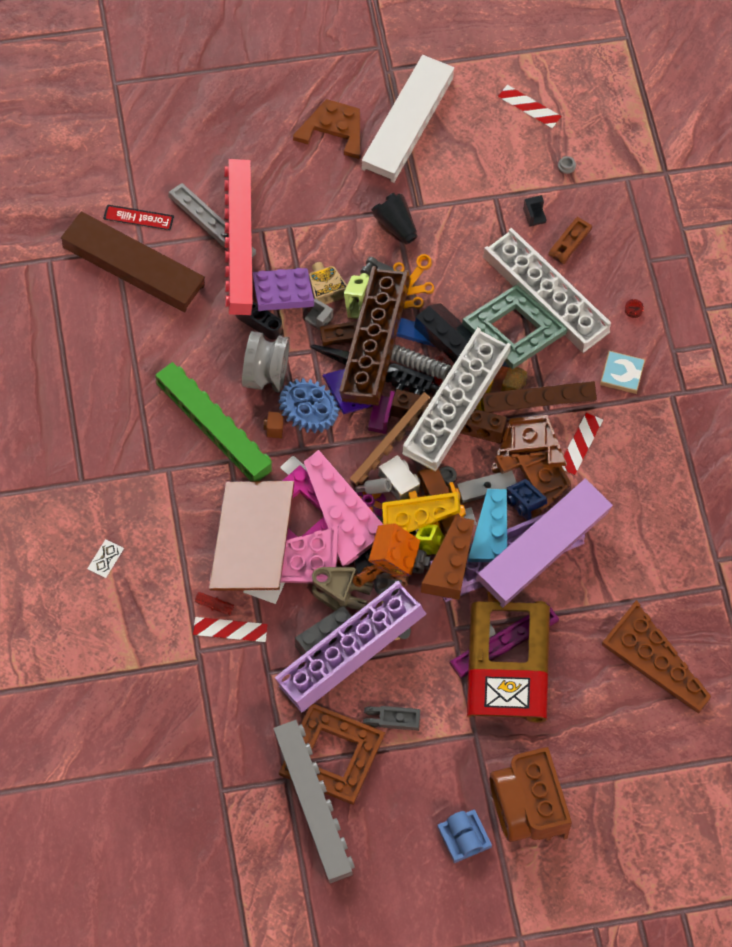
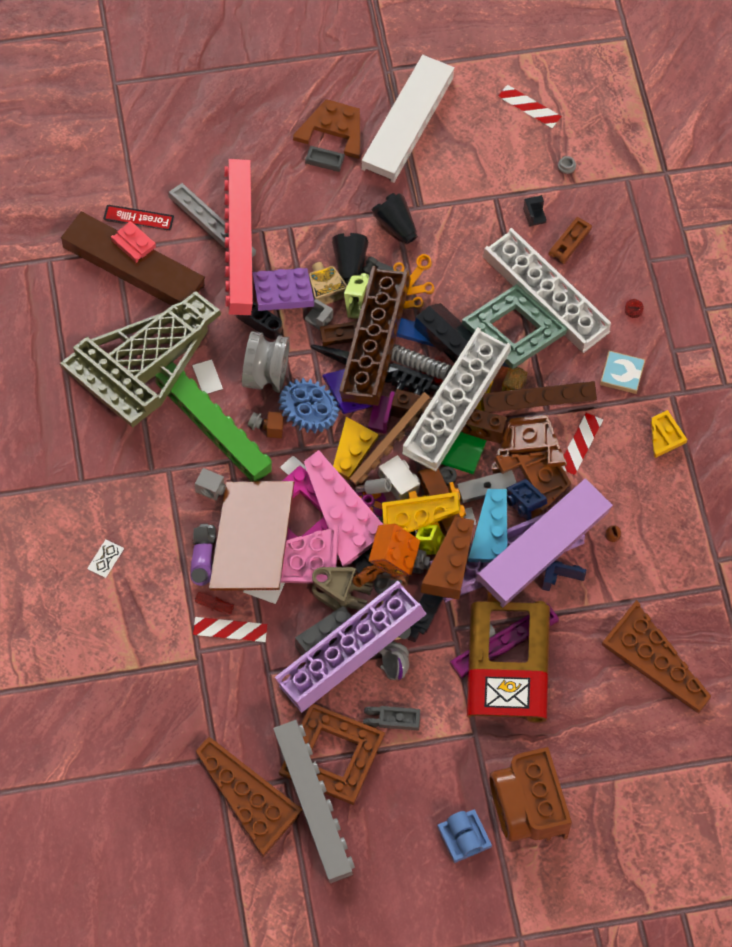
none -> olive wing [60,291,221,428]
none -> coral plate [111,221,156,263]
none -> piece [190,524,216,586]
none -> white sticker [192,359,223,393]
none -> light grey brick [195,468,226,501]
none -> dark orange wing [196,737,302,857]
none -> light grey plate [248,412,264,430]
none -> dark grey tile [305,146,345,172]
none -> black cone [332,233,369,285]
none -> yellow wing [333,417,379,481]
none -> light grey hair [379,642,410,680]
none -> black hinge [408,593,443,642]
none -> green slope [441,432,487,475]
none -> dark blue bracket [542,561,587,591]
none -> dark orange hinge [605,525,621,542]
none -> yellow wing [651,410,687,458]

